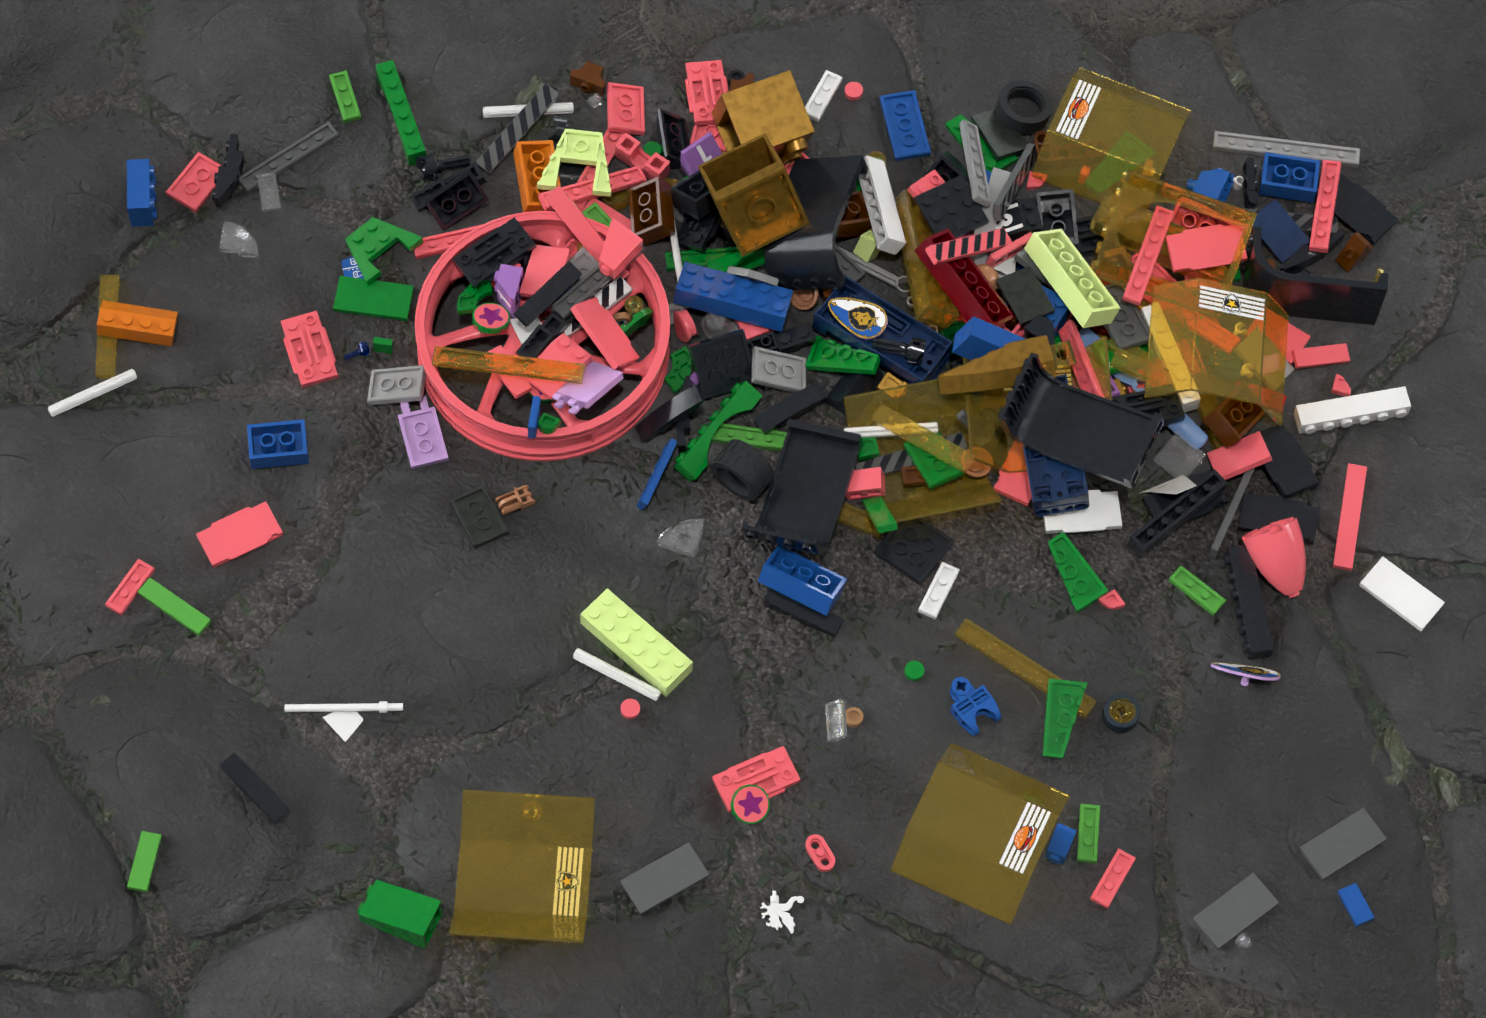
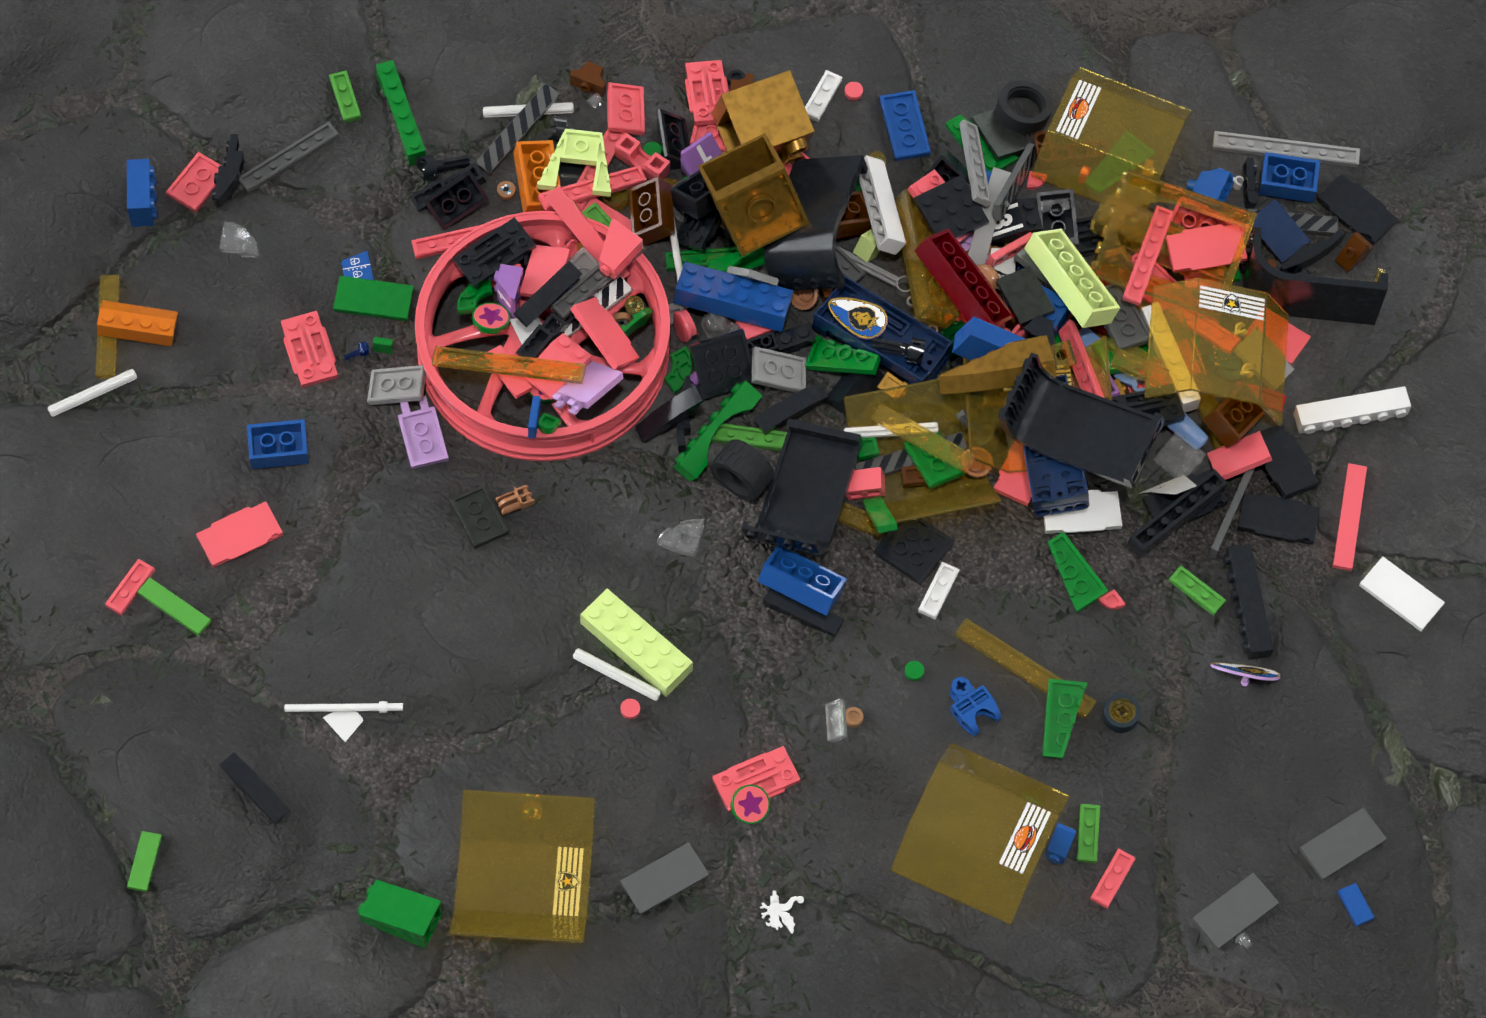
clear plate [257,172,281,212] -> none
green wing [345,217,423,285] -> none
blue tile [636,439,678,510] -> none
coral plate [805,834,835,872] -> none
coral tile [925,228,1012,265] -> none
coral cylinder [1242,517,1306,598] -> none
coral tile [1292,343,1350,369] -> none
coral tile [1309,160,1341,253] -> none
coral tile [1331,374,1351,397] -> none
none -> medium nougat tile [497,181,516,200]

